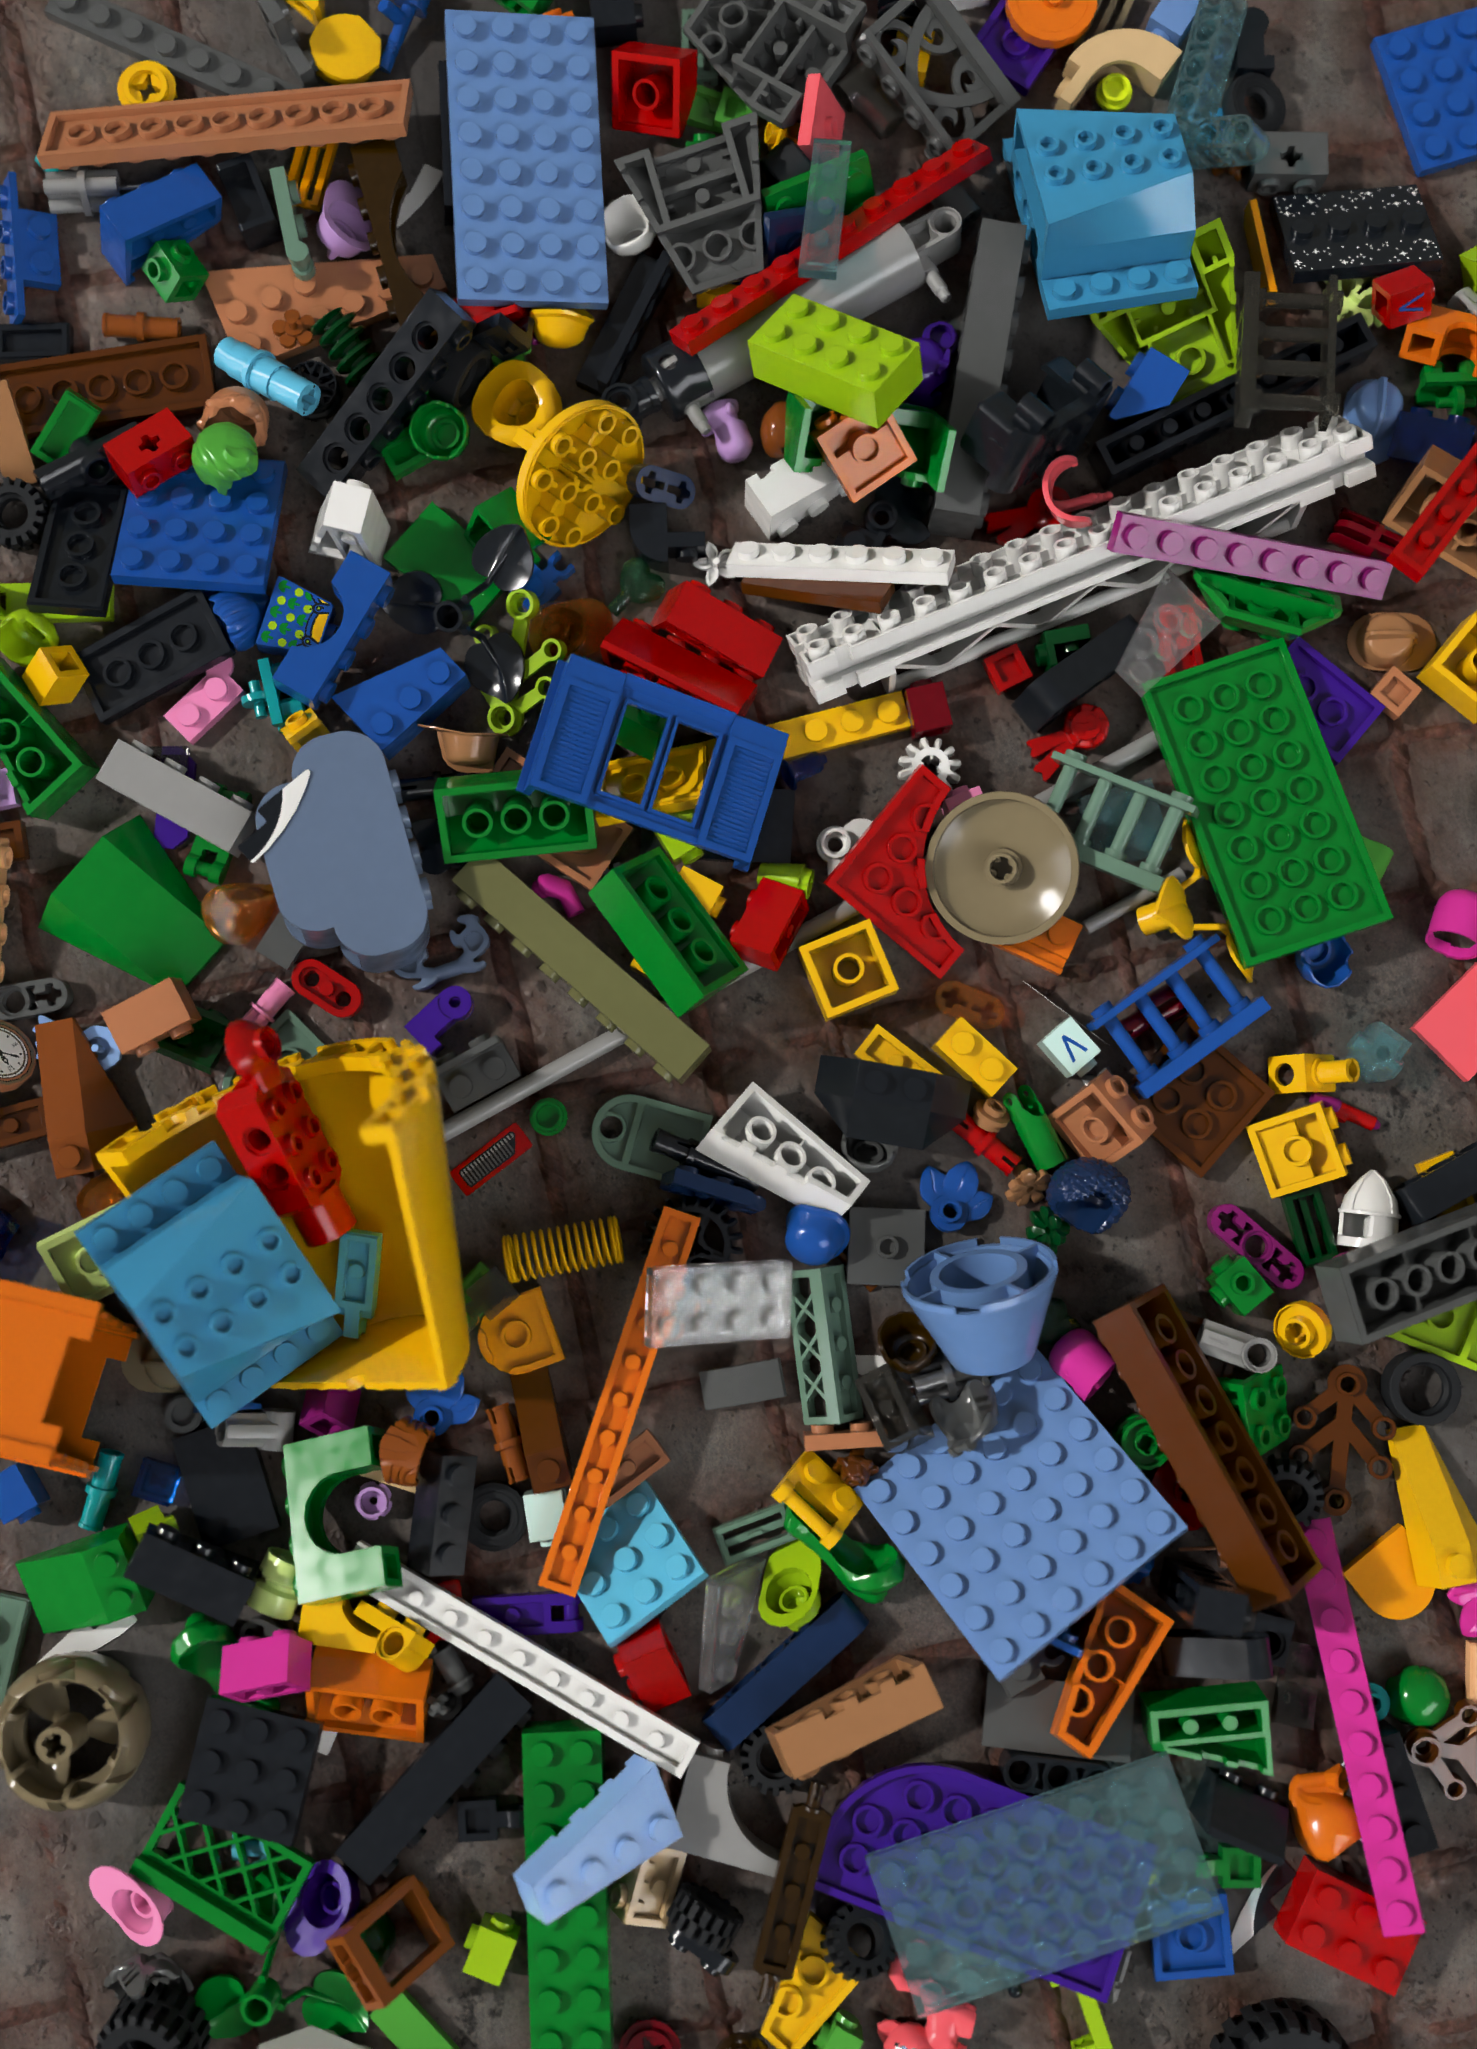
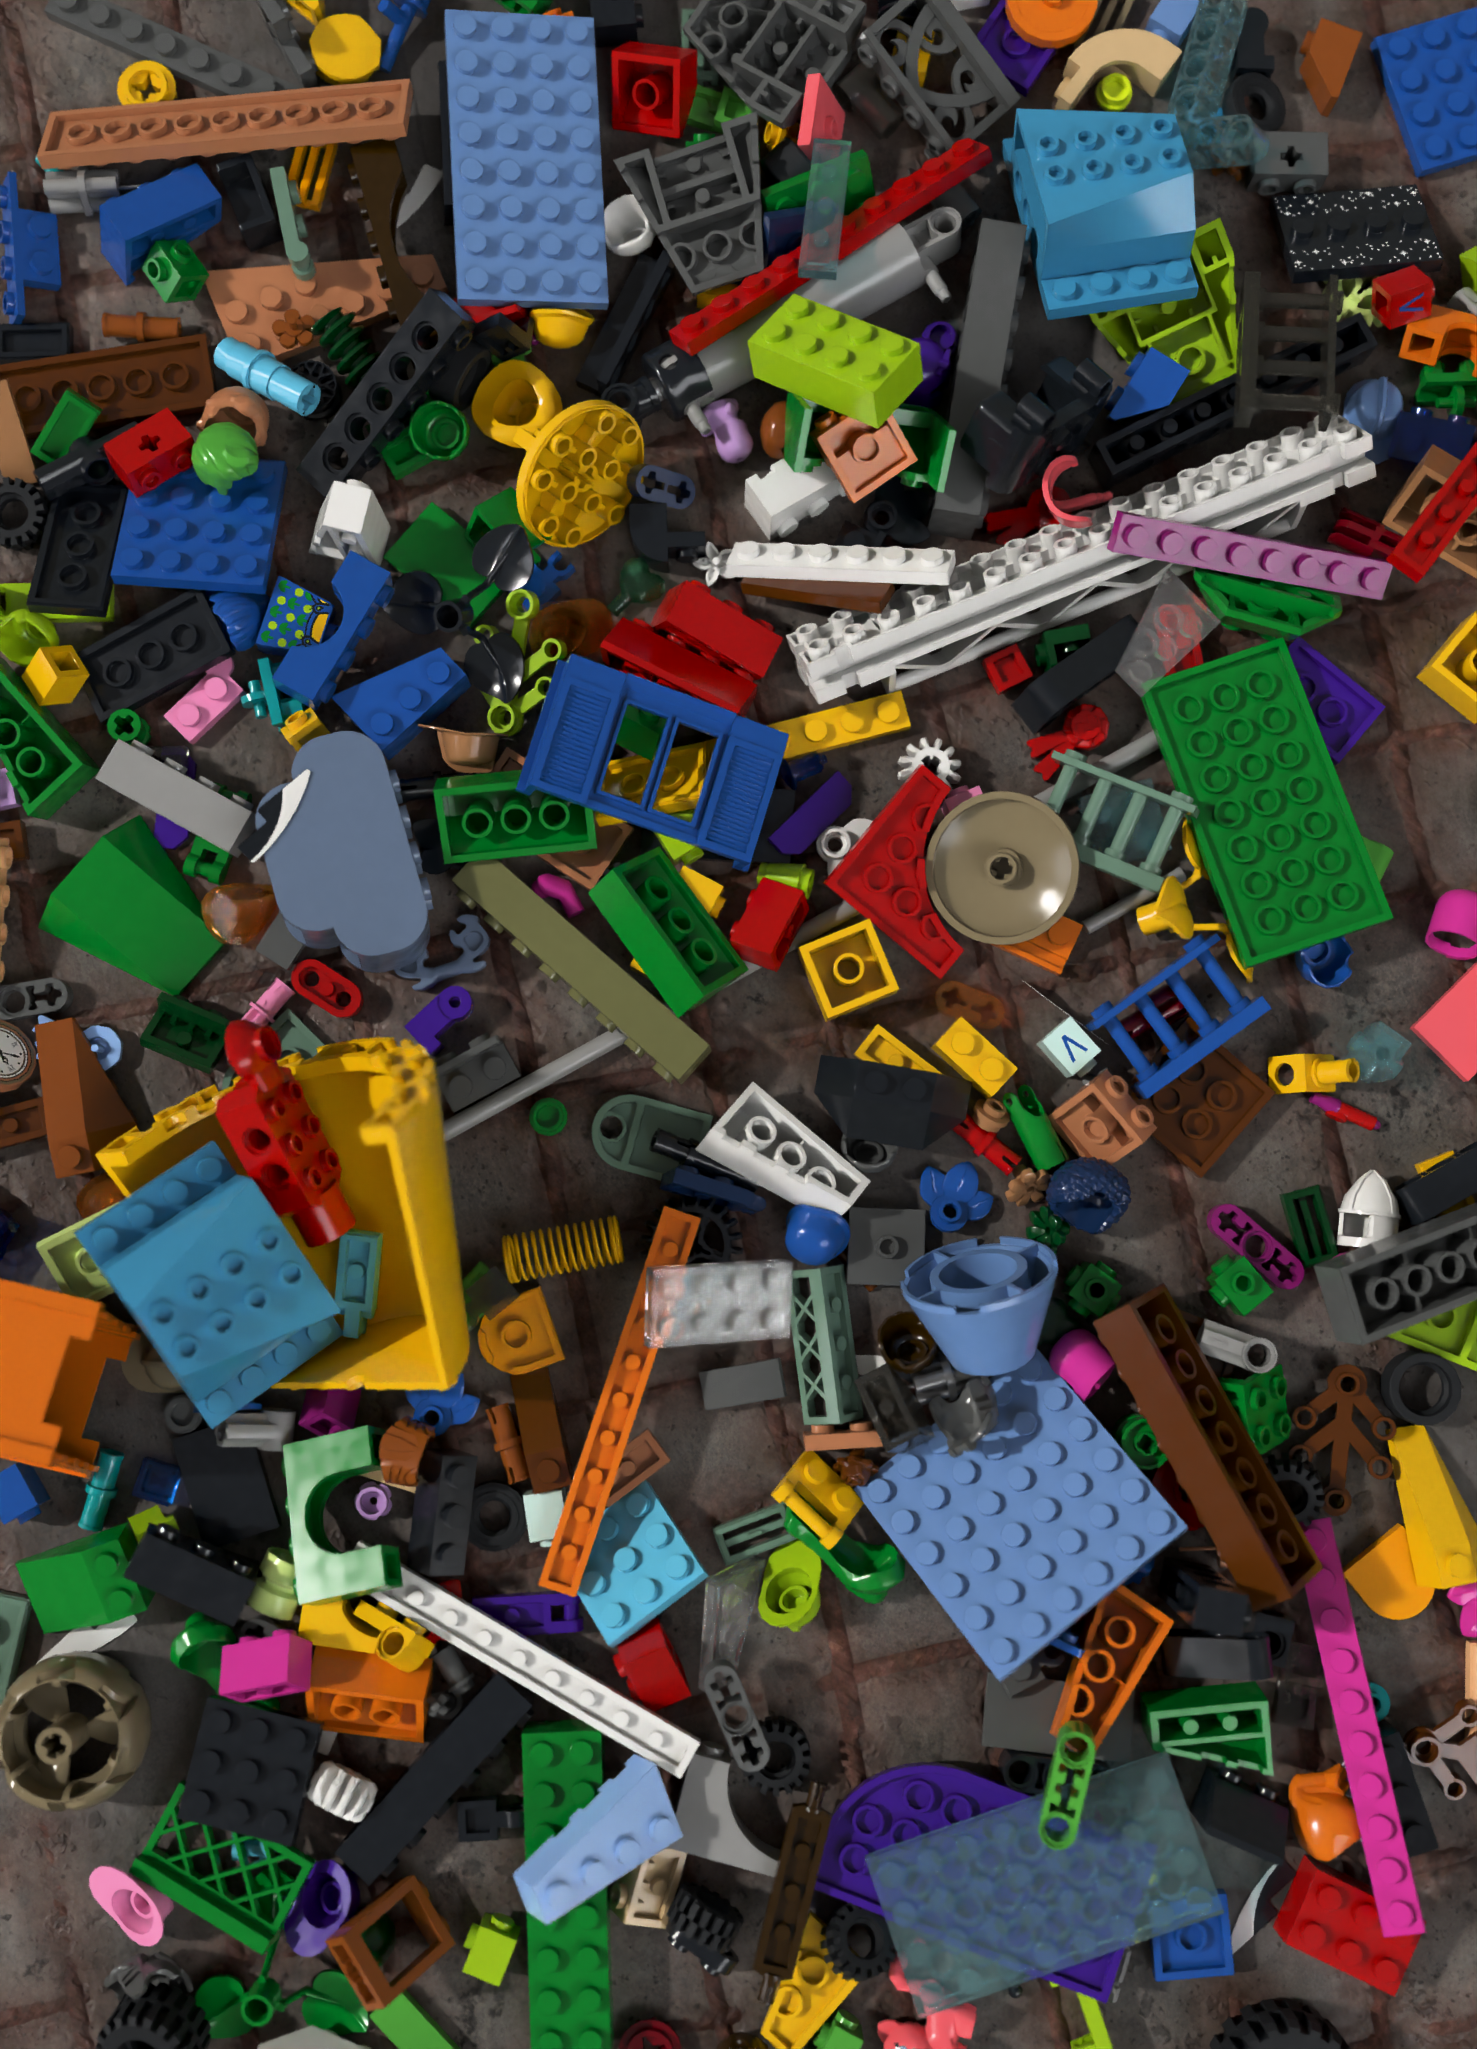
nougat brick [101,977,202,1058] -> none
lavender piece [316,180,373,260] -> none
sticker [450,1123,533,1196] -> none
dark blue beam [701,1590,870,1751] -> none
medium nougat wedge [764,1655,944,1780] -> none
dark red brick [903,679,953,741] -> none
green plate [1189,1843,1261,1888] -> none
light orange piece [1244,199,1278,303] -> none
yellow plate [1246,1100,1353,1199] -> none
yellow plate [1273,1300,1332,1359] -> none
medium nougat piece [1347,612,1437,672] -> none
nougat plate [1369,666,1423,721] -> none
green hair [1385,1665,1451,1727] -> none
none -> green bush [107,708,151,745]
none -> white gear [307,1761,378,1822]
none -> dark grey beam [702,1659,770,1772]
none -> dark purple piece [767,770,852,855]
none -> bright green beam [1039,1720,1095,1850]
none -> green brick [1061,1260,1122,1318]
none -> dark orange slope [1299,18,1363,118]

